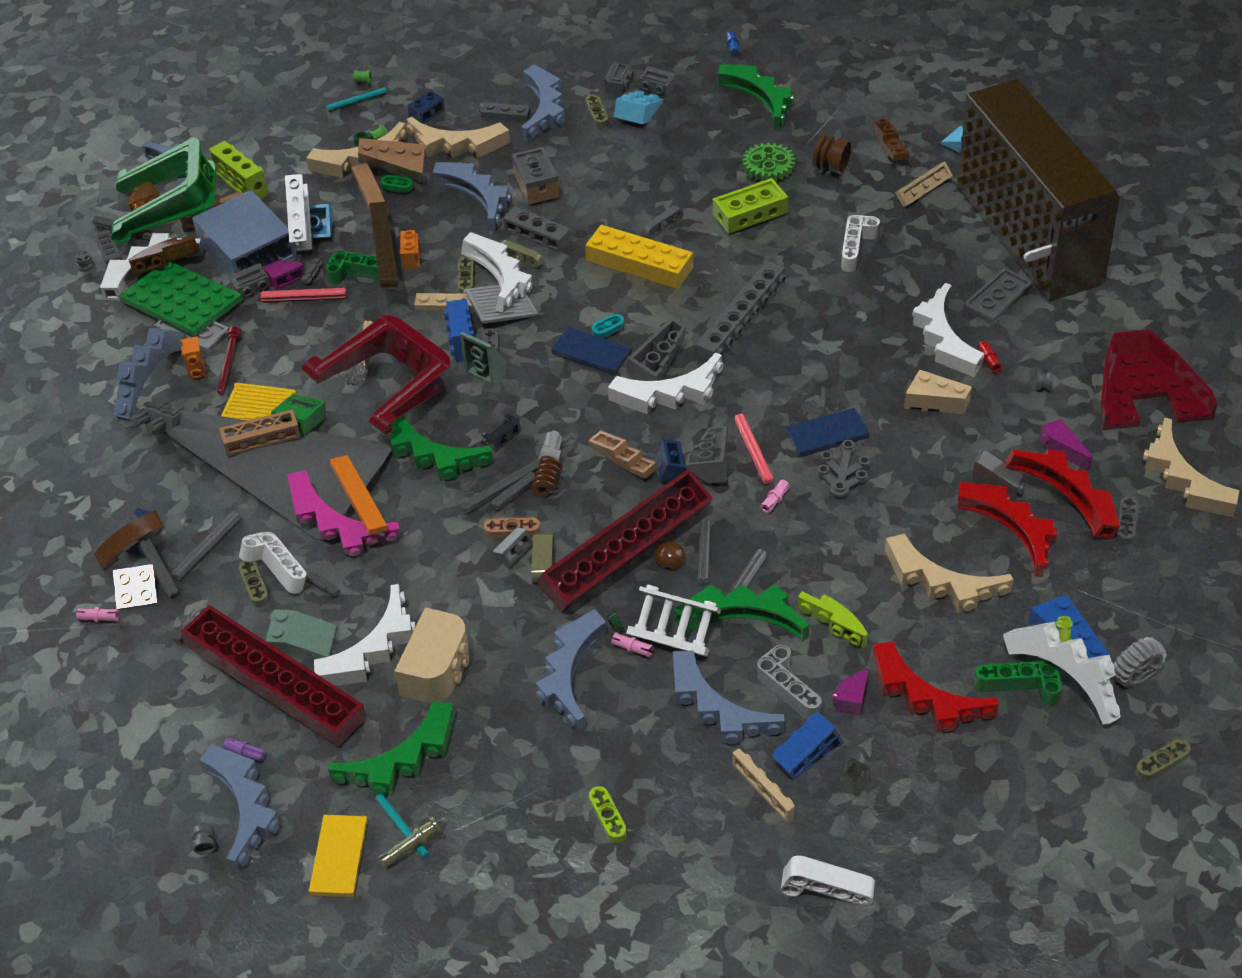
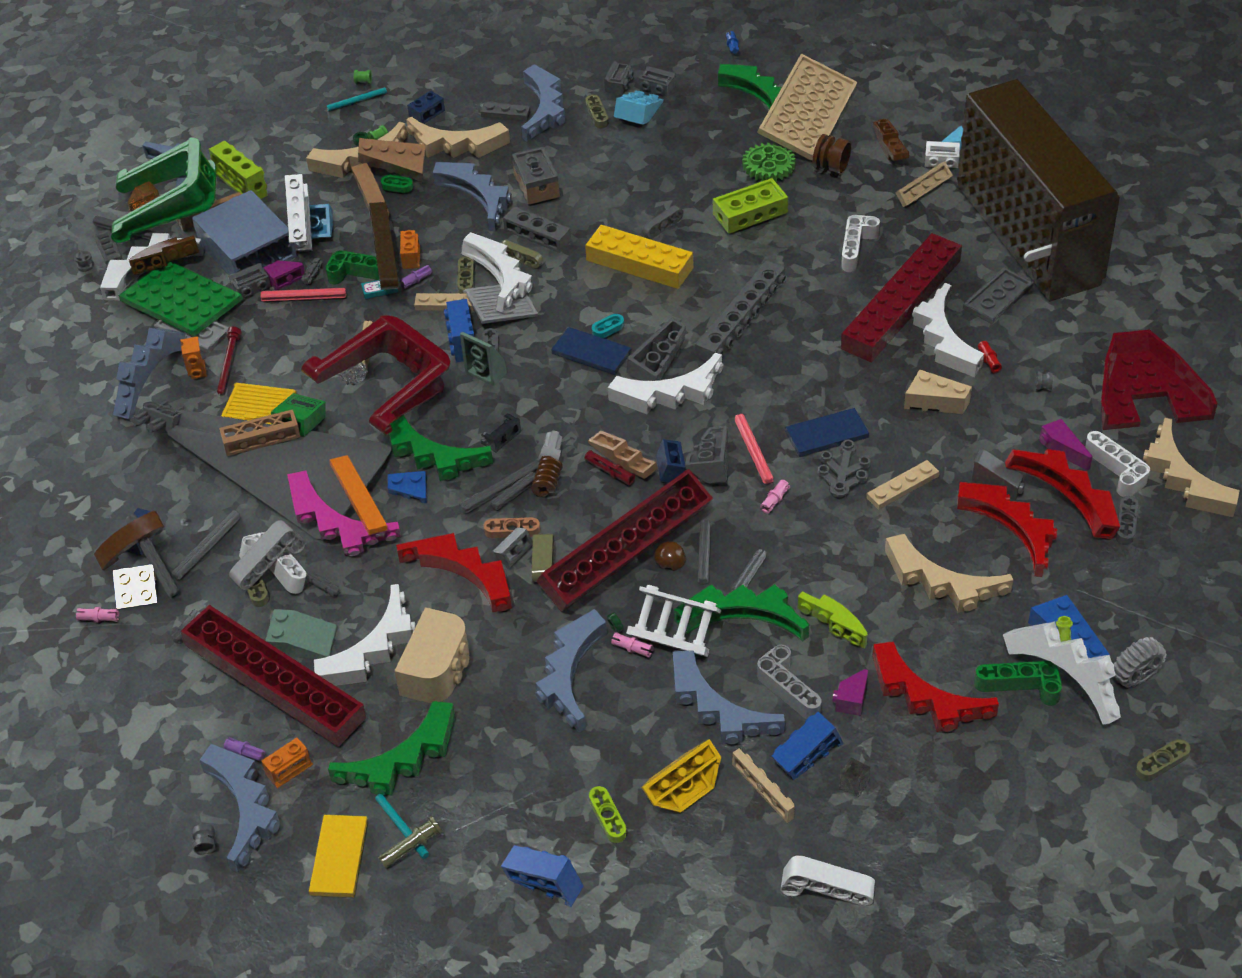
none -> light grey beam [229,520,305,590]
none -> orange window [261,738,313,789]
none -> teal tile [361,280,399,299]
none -> blue wing [388,471,427,503]
none -> red arch [396,533,512,613]
none -> medium lavender axle [399,265,432,289]
none -> blue wedge [501,845,583,907]
none -> dark red pin [584,450,635,485]
none -> yellow wedge [641,739,721,813]
none -> tan plate [757,54,857,161]
none -> dark red brick [841,233,962,363]
none -> tan plate [866,460,939,510]
none -> white window [925,141,960,168]
none -> white beam [1085,431,1150,497]

